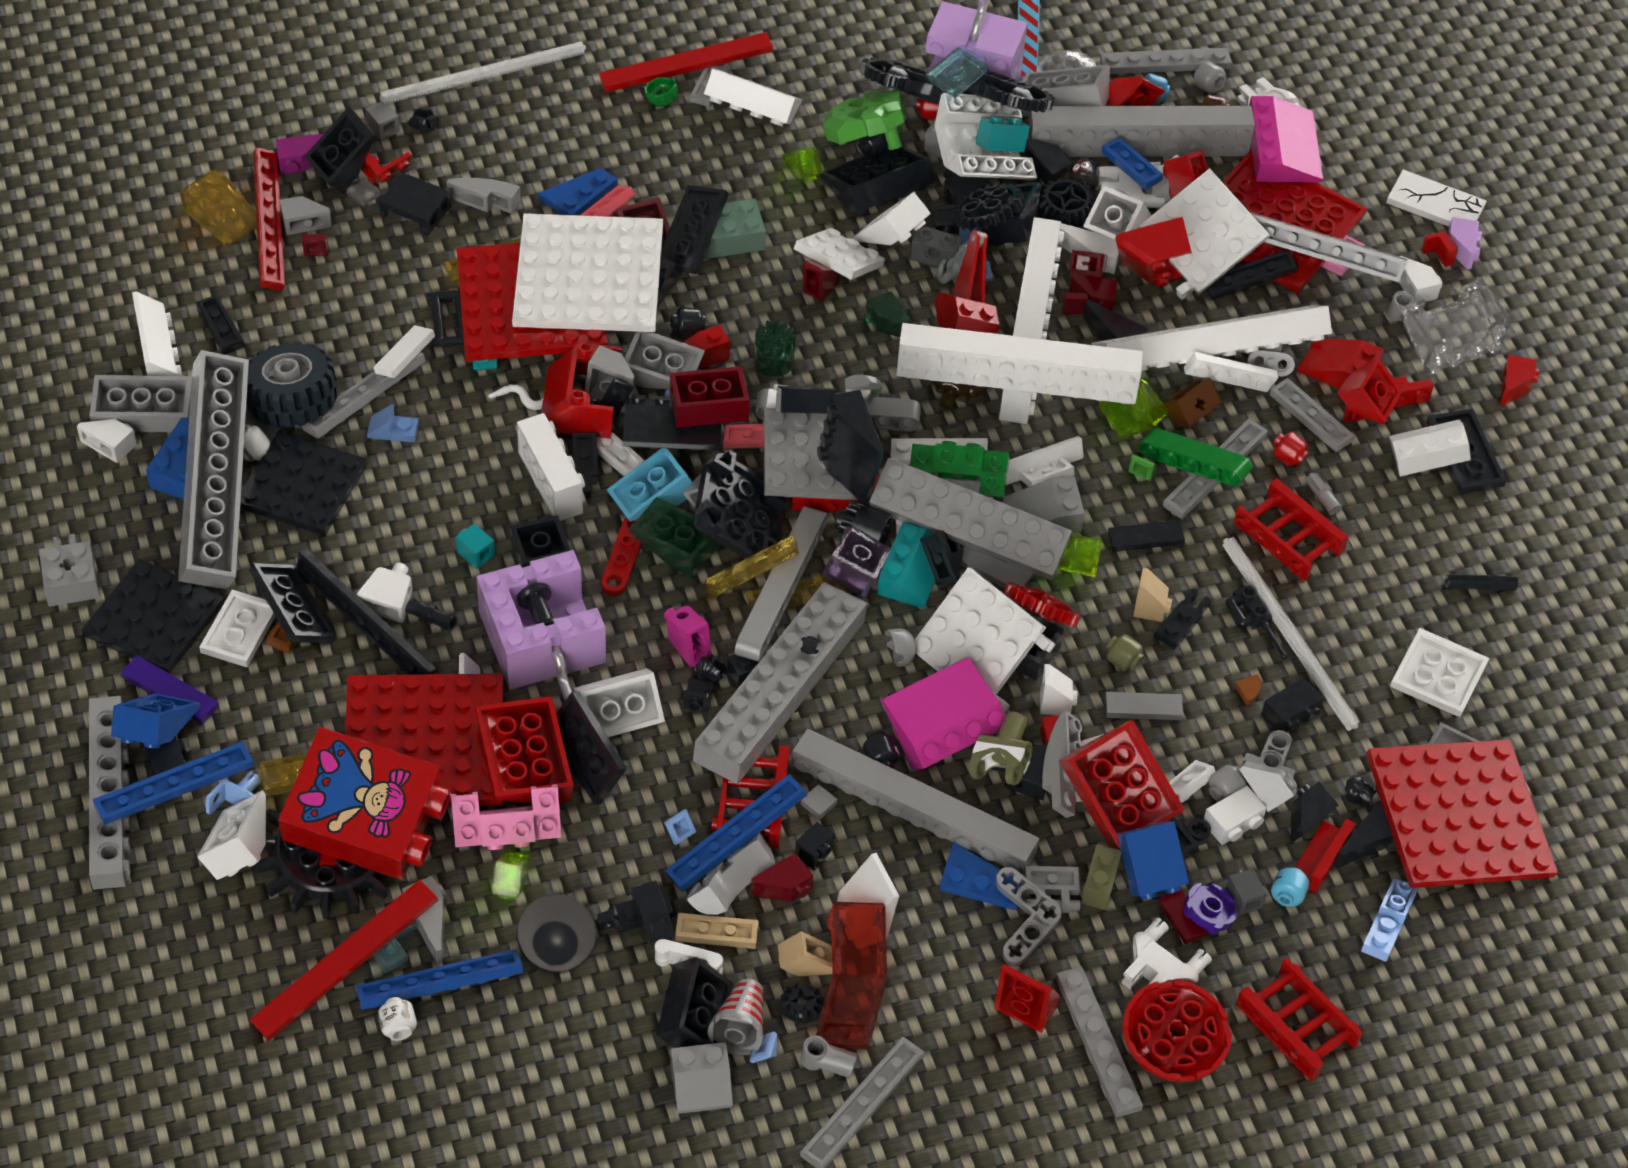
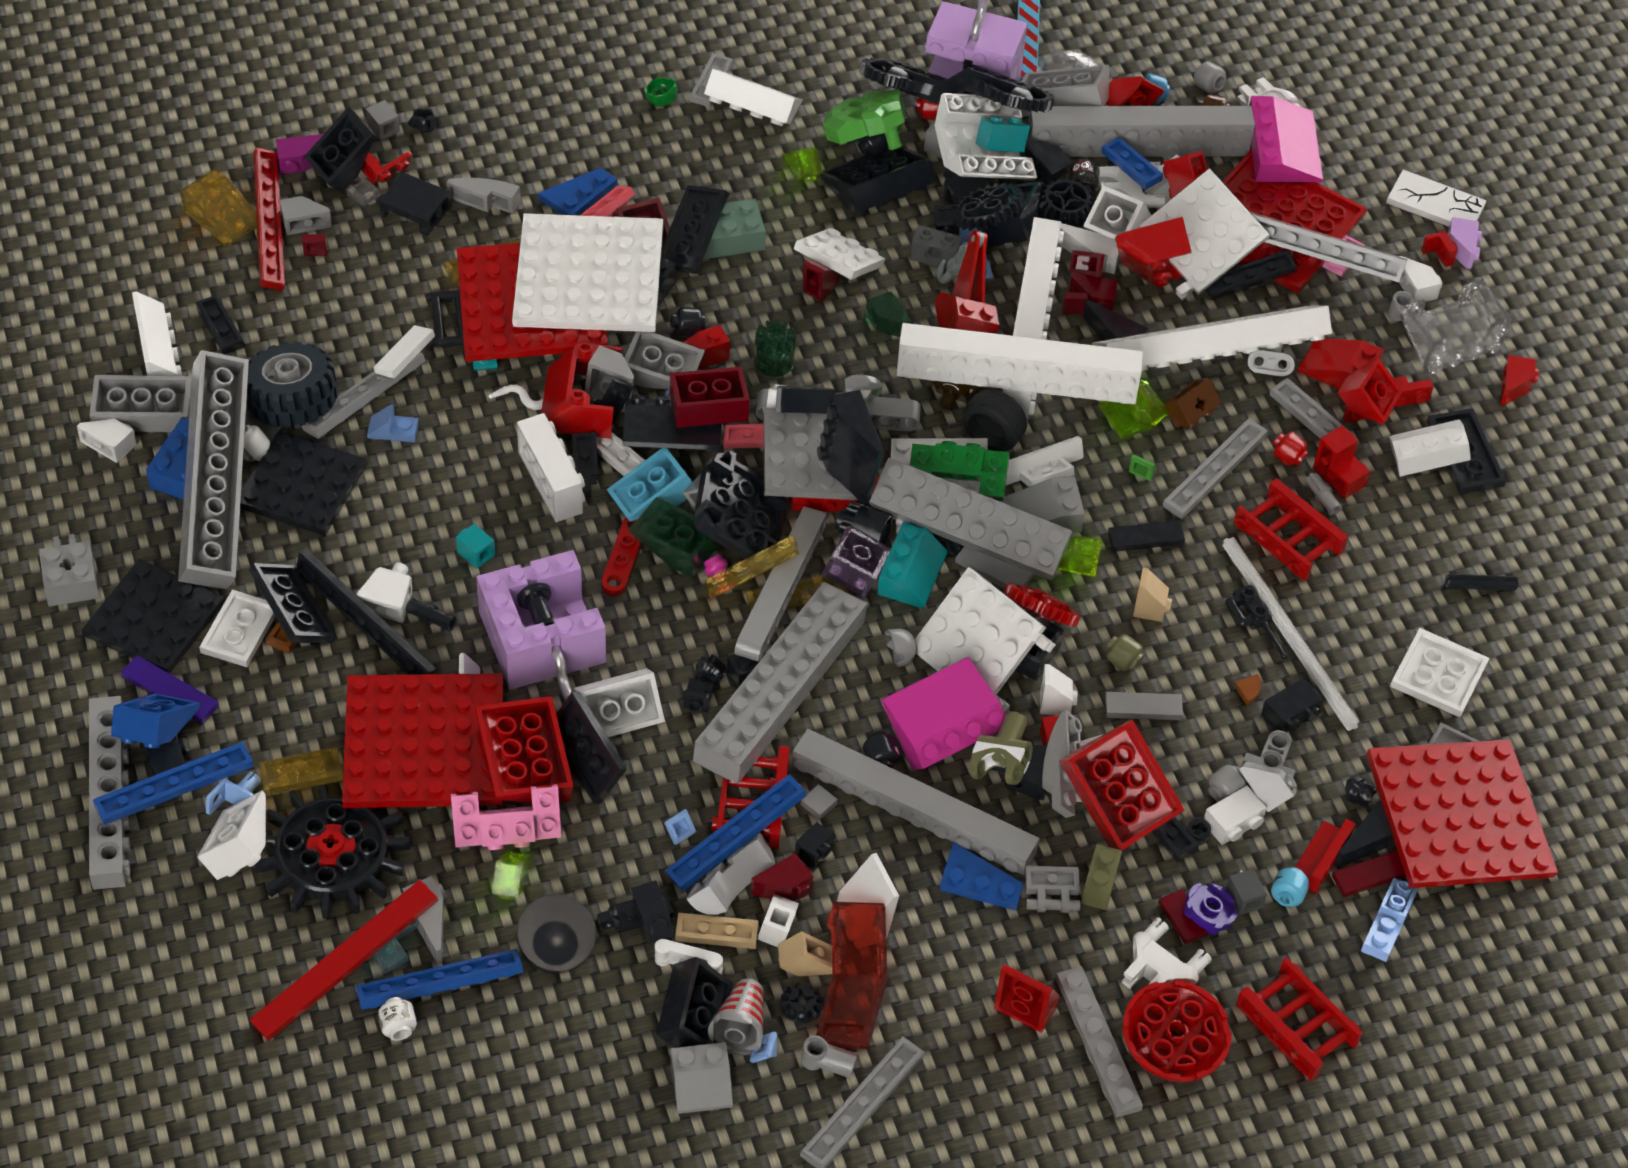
red brick [278,726,451,880] -> none
white axle [380,41,586,105] -> none
black brick [510,515,571,568] -> none
red tile [599,32,773,93] -> none
dark pink torso [664,606,712,668] -> none
black piece [800,636,820,654] -> none
white slope [853,192,931,245] -> none
black slope [920,531,963,585] -> none
clear light blue tile [926,46,988,98] -> none
light grey beam [996,867,1062,966] -> none
light grey plate [1099,48,1231,74] -> none
blue brick [1117,821,1189,900] -> none
green beam [1138,428,1253,487] -> none
black hinge [1154,588,1212,650] -> none
white plate [1169,760,1215,803] -> none
white plate [1184,352,1279,392] -> none
black slope [1291,781,1339,841] -> none
none -> dark pink plate [703,554,728,581]
none -> white slope [757,894,799,947]
none -> black tyre [962,389,1028,452]
none -> red brick [1313,426,1370,499]
none -> dark red tile [1332,851,1406,898]

